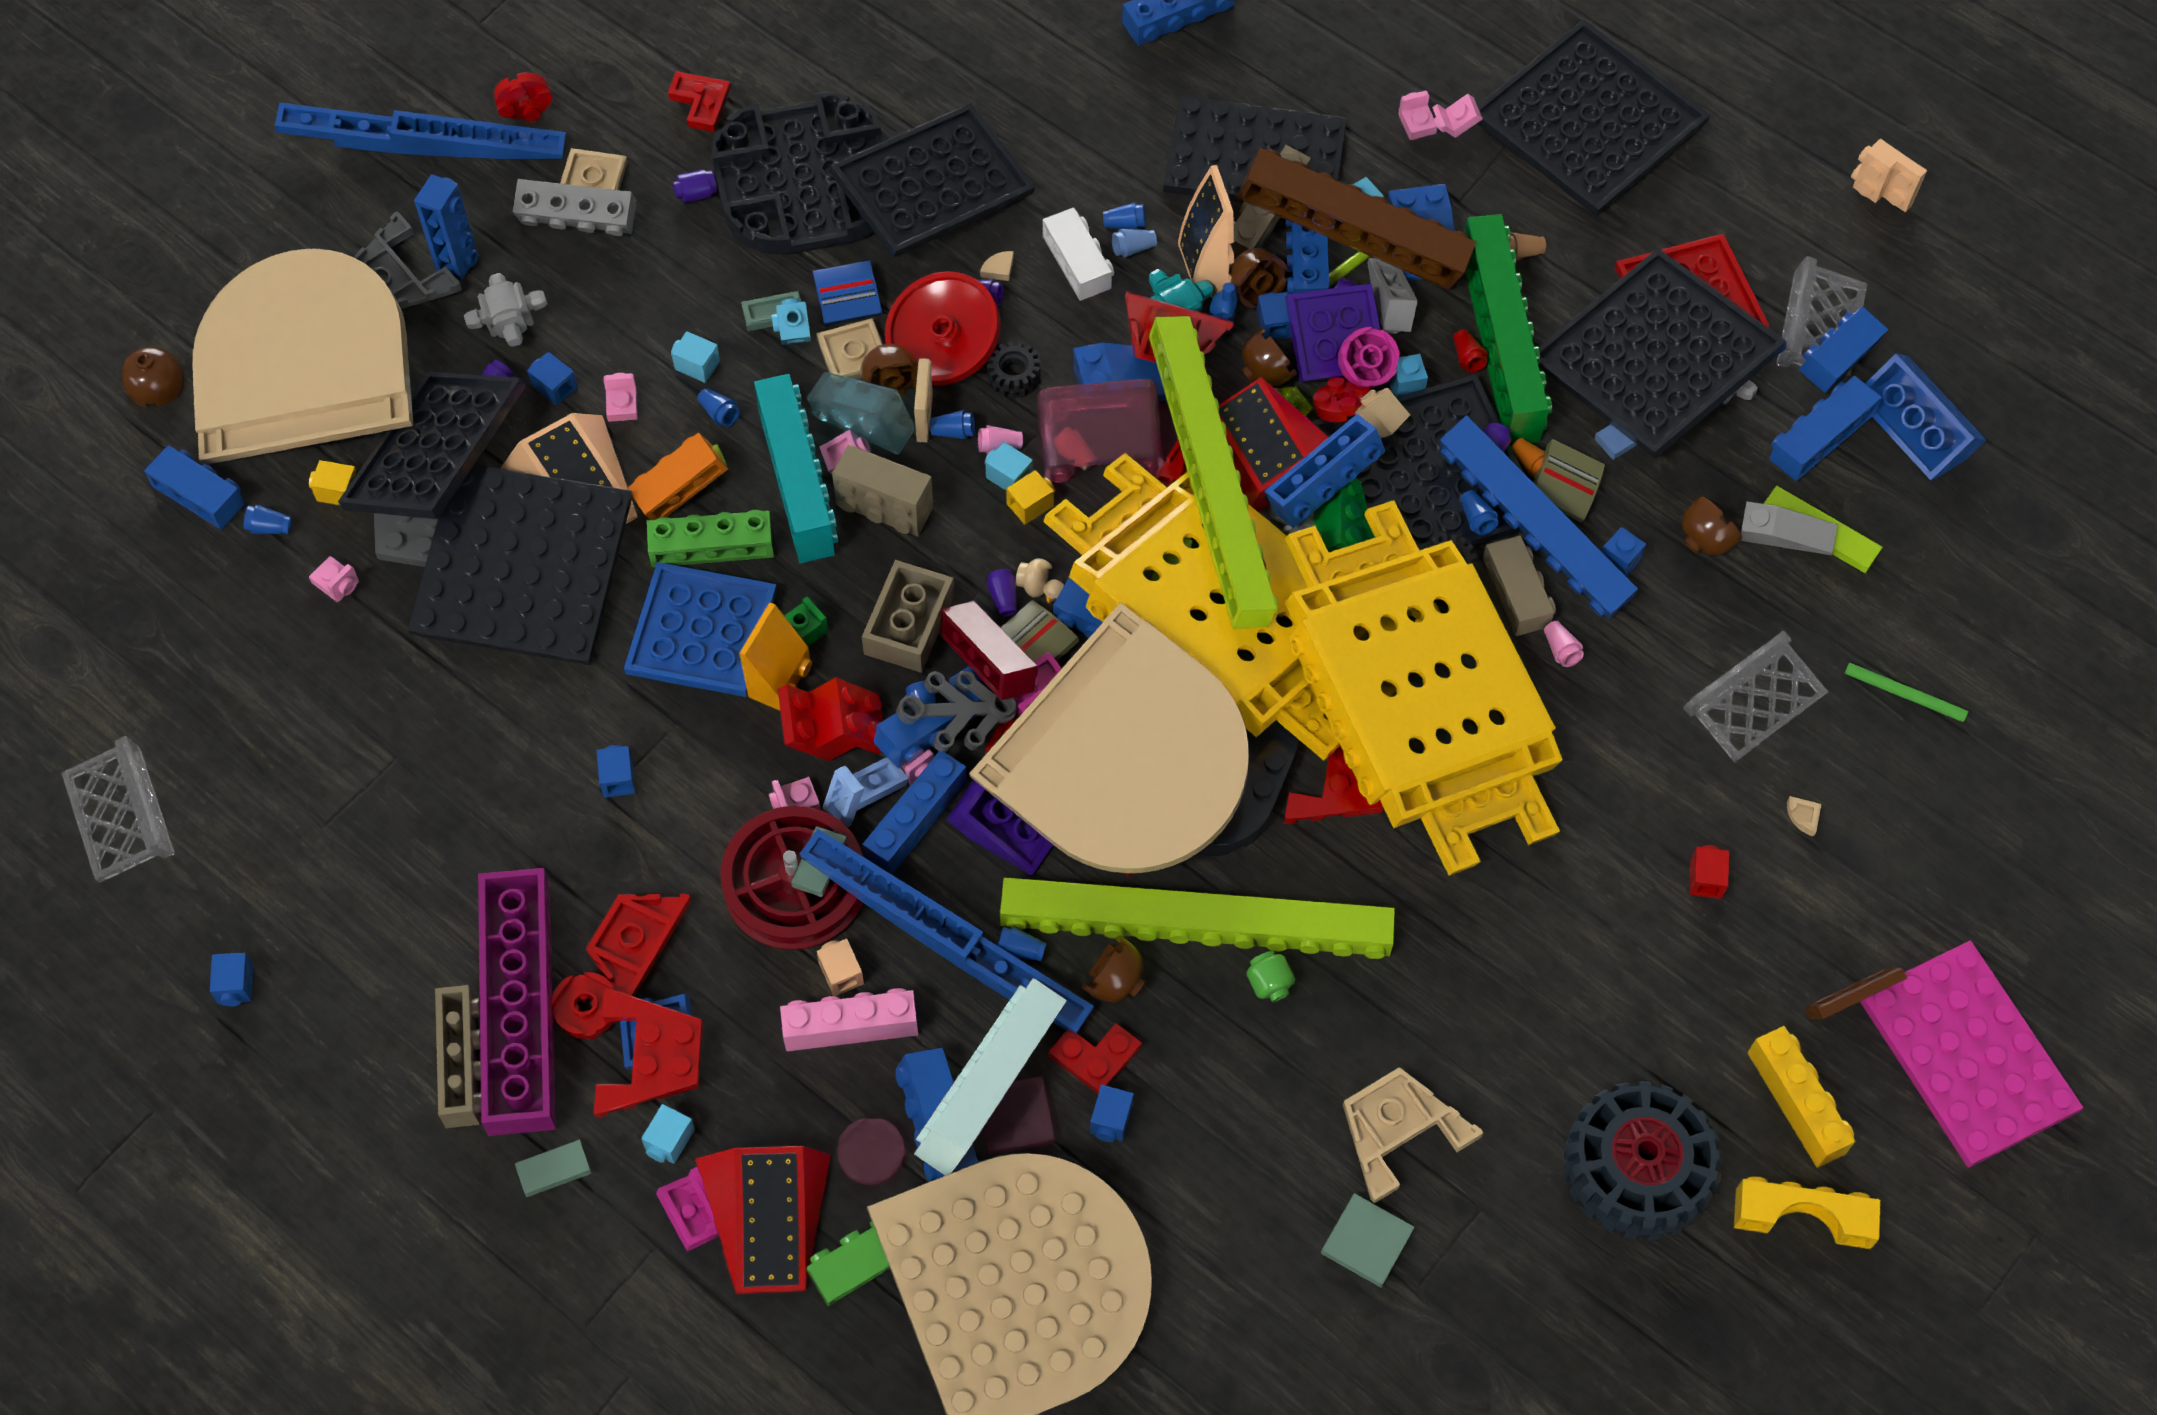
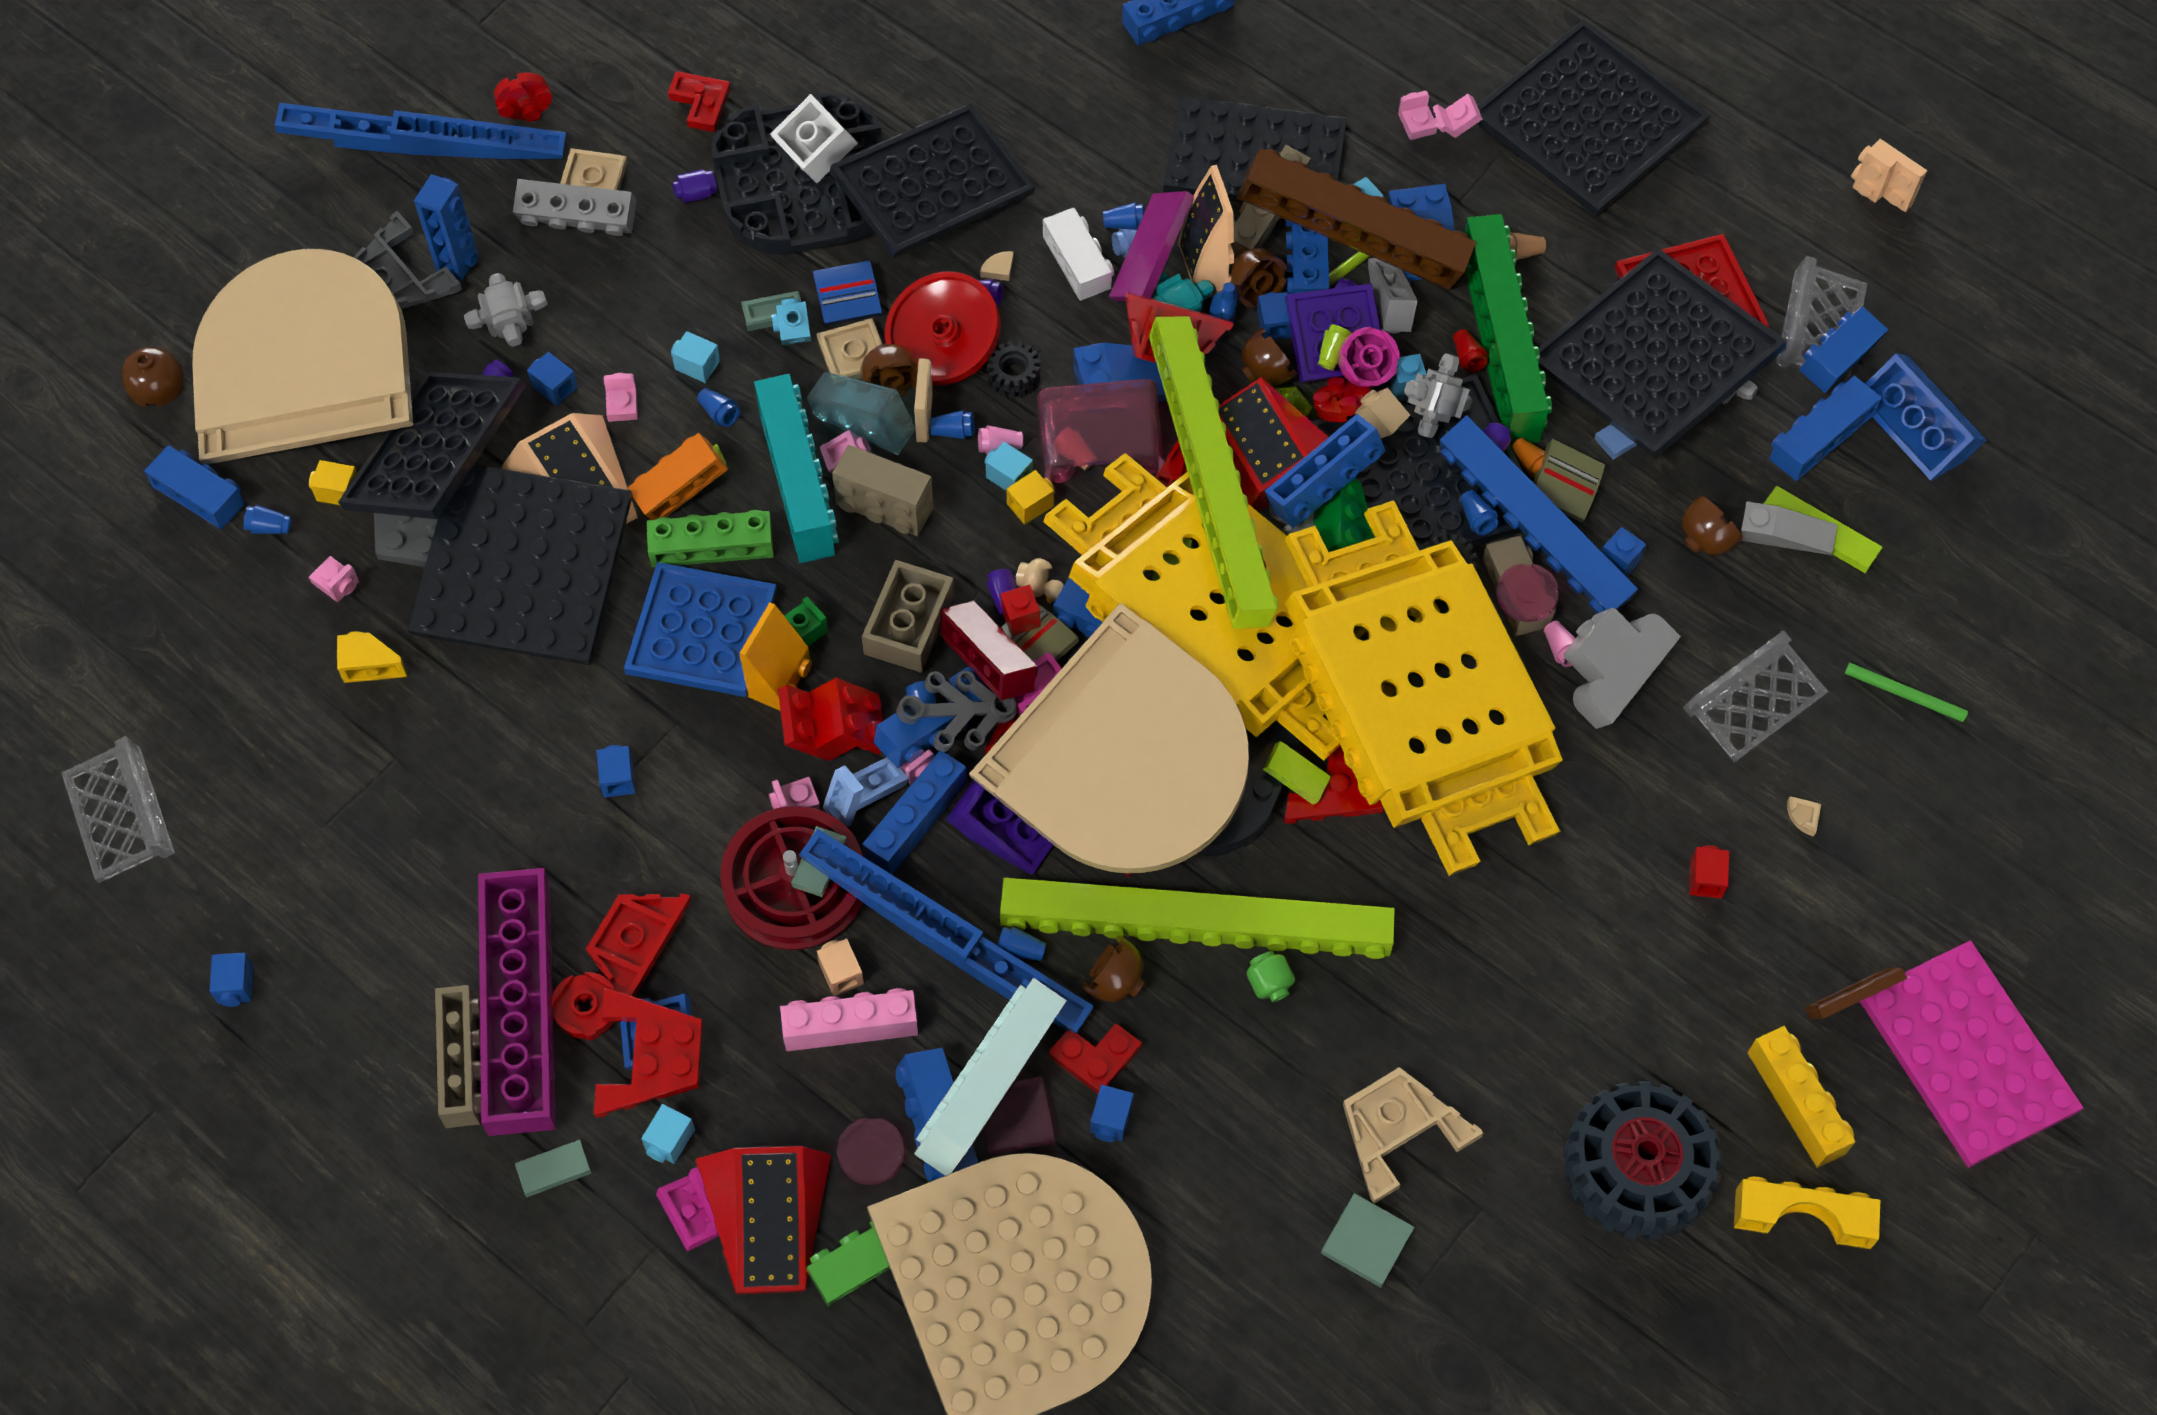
none -> yellow slope [337,631,407,683]
none -> white brick [770,94,858,183]
none -> red brick [1000,584,1041,636]
none -> magenta tile [1109,191,1194,302]
none -> lime tile [1263,741,1331,804]
none -> lime cone [1318,324,1352,371]
none -> light grey piece [1404,353,1472,438]
none -> clear pink tile [1496,564,1559,622]
none -> light grey brick [1564,608,1681,729]

